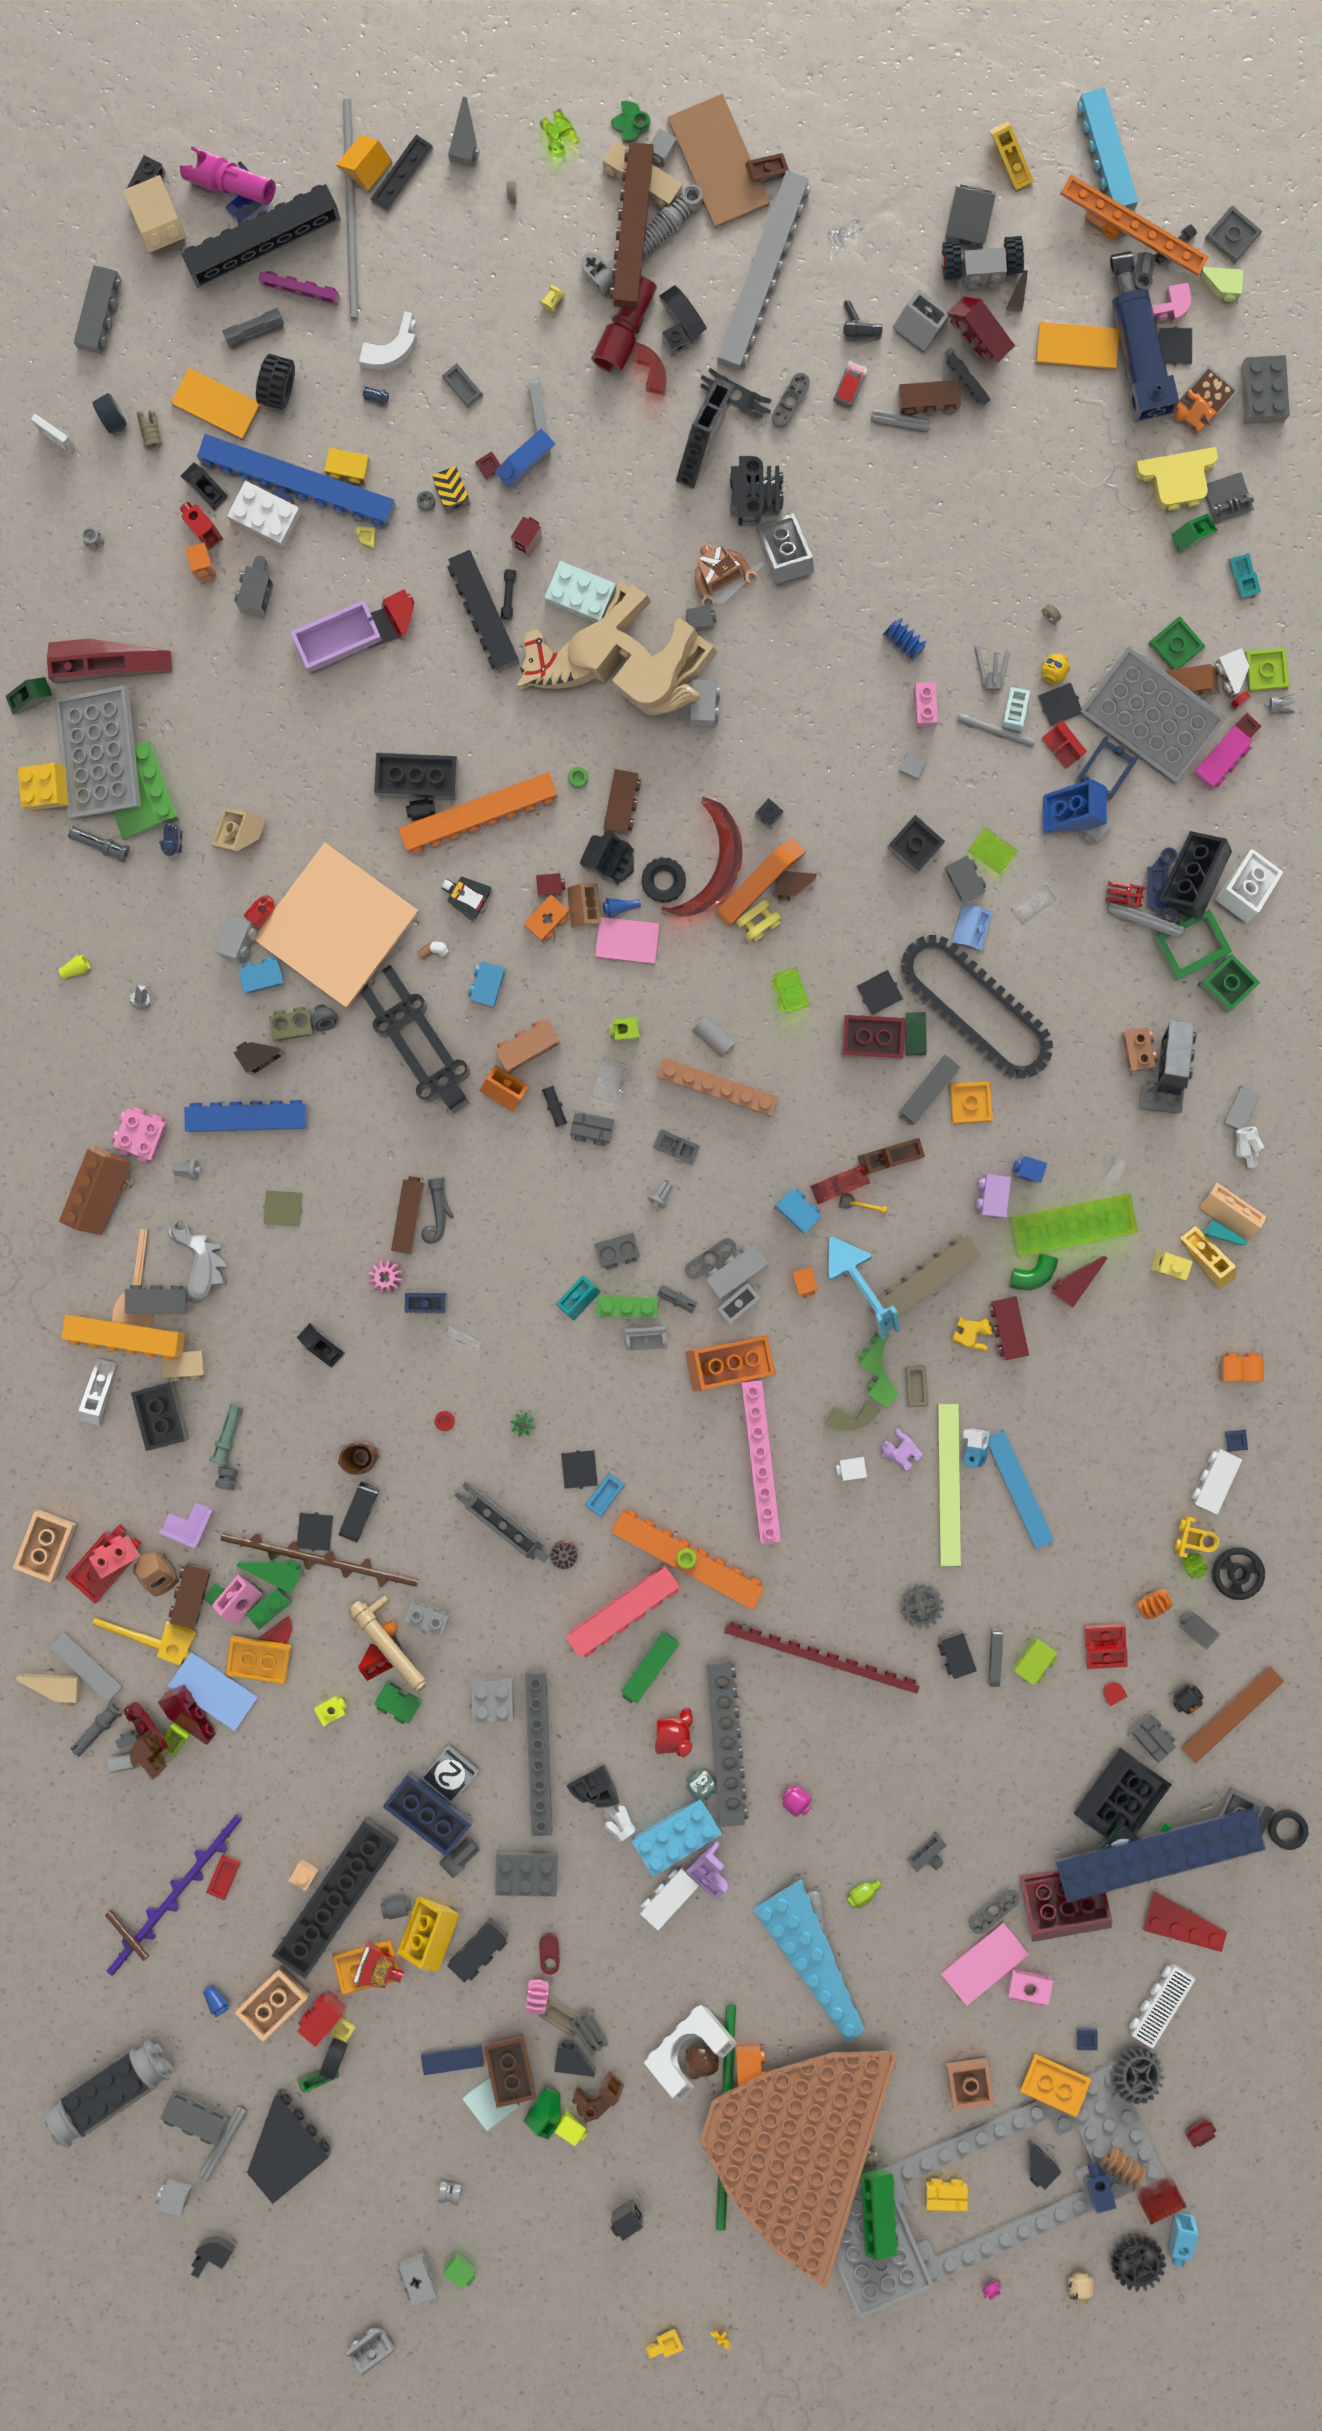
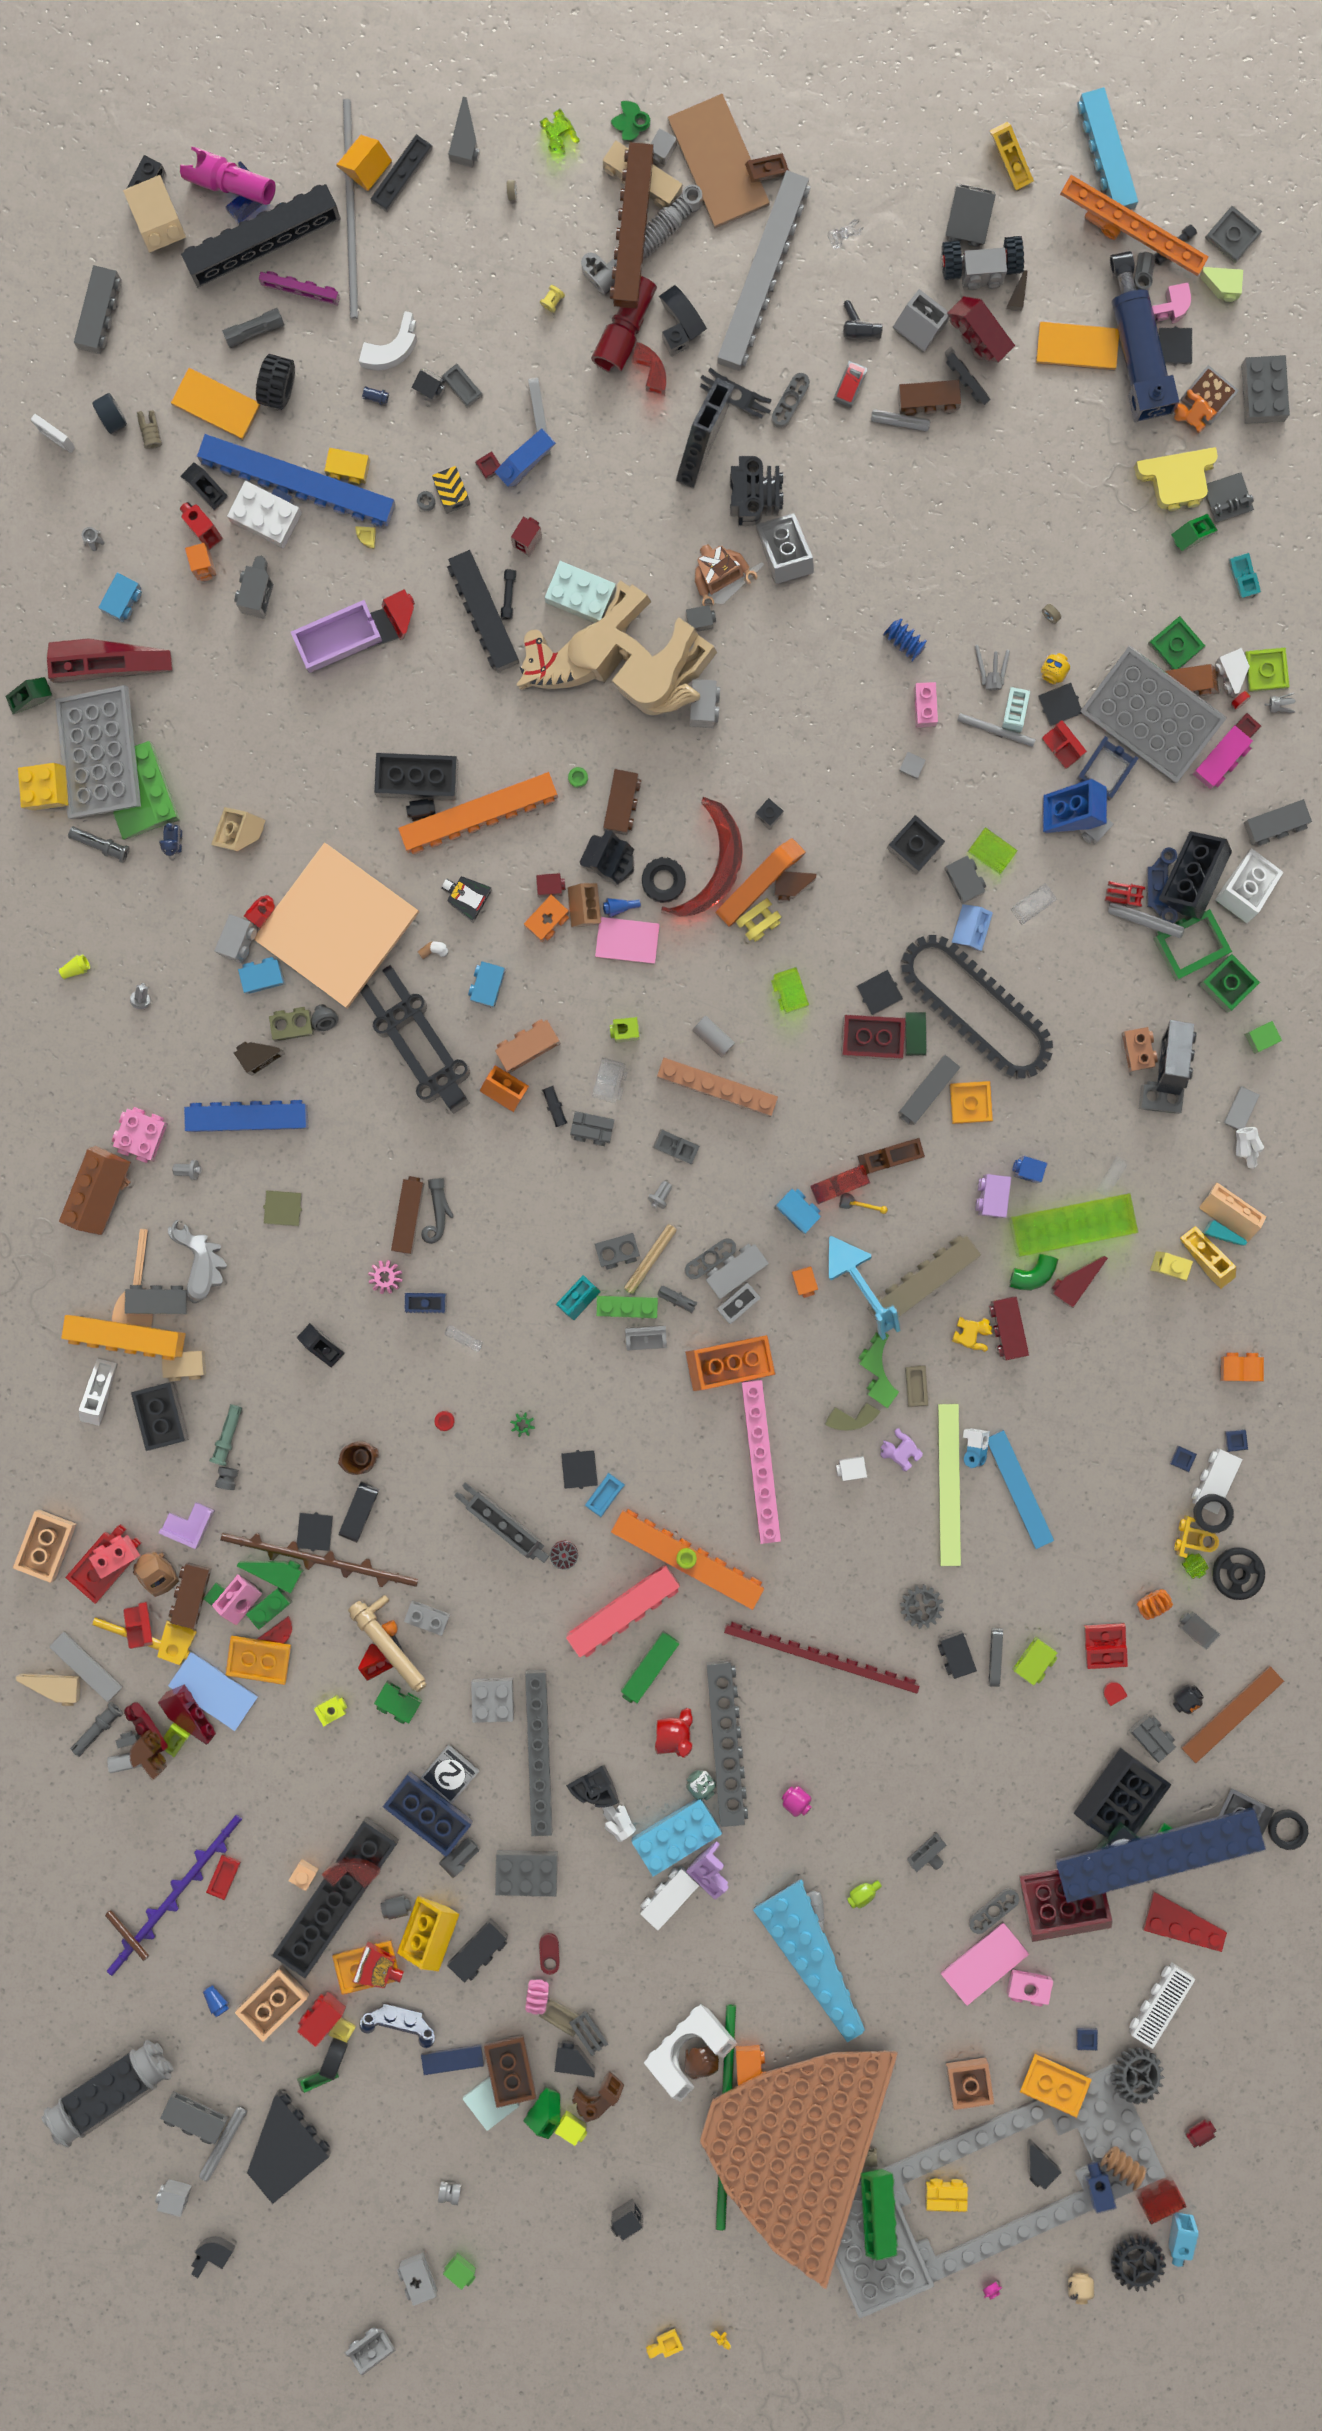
none -> dark azure brick [98,572,142,623]
none -> red panel [123,1602,153,1649]
none -> clear red brick [322,1858,381,1888]
none -> plate [359,2004,435,2048]
none -> black brick [411,368,446,400]
none -> tan axle [624,1224,677,1294]
none -> dark blue tile [1170,1446,1197,1472]
none -> black tyre [1193,1494,1234,1533]
none -> dark grey brick [1244,799,1312,846]
none -> bright green piece [1245,1021,1282,1054]

